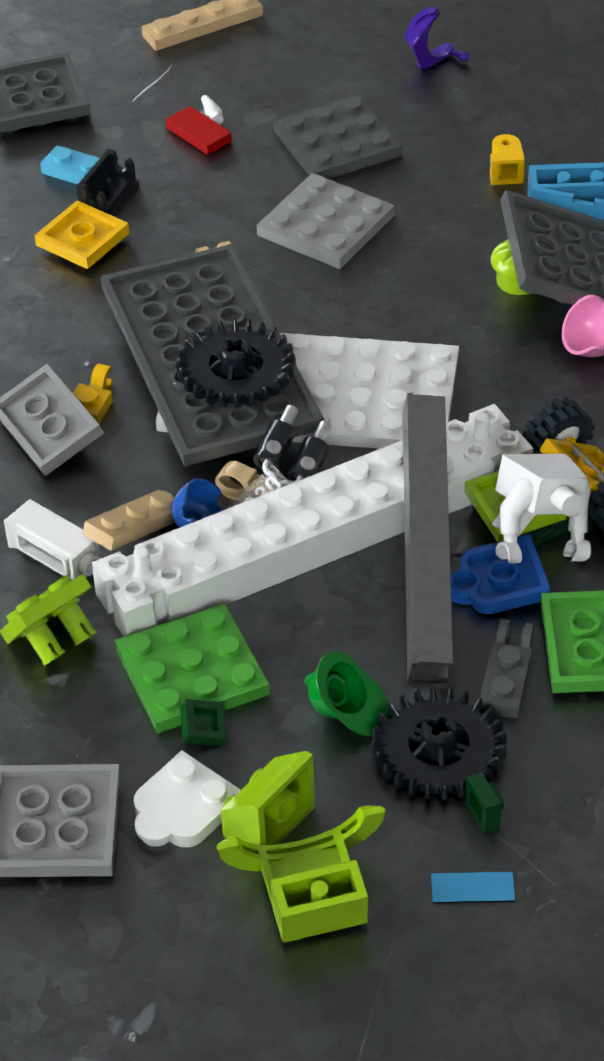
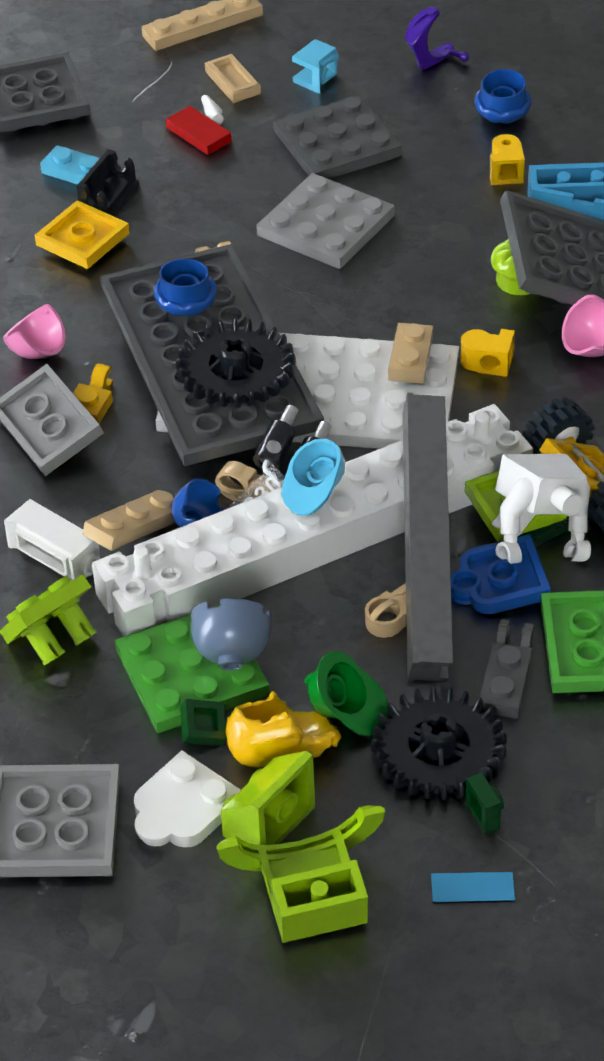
none -> bright pink helmet [3,304,66,359]
none -> blue piece [154,259,217,317]
none -> sand blue cylinder [191,598,271,671]
none -> tan tile [205,54,261,103]
none -> yellow piece [226,691,341,768]
none -> medium azure cap [281,438,346,516]
none -> medium azure window [292,39,339,94]
none -> tan piece [365,583,406,638]
none -> tan plate [388,323,433,384]
none -> yellow leg [460,329,515,377]
none -> blue piece [474,69,531,124]

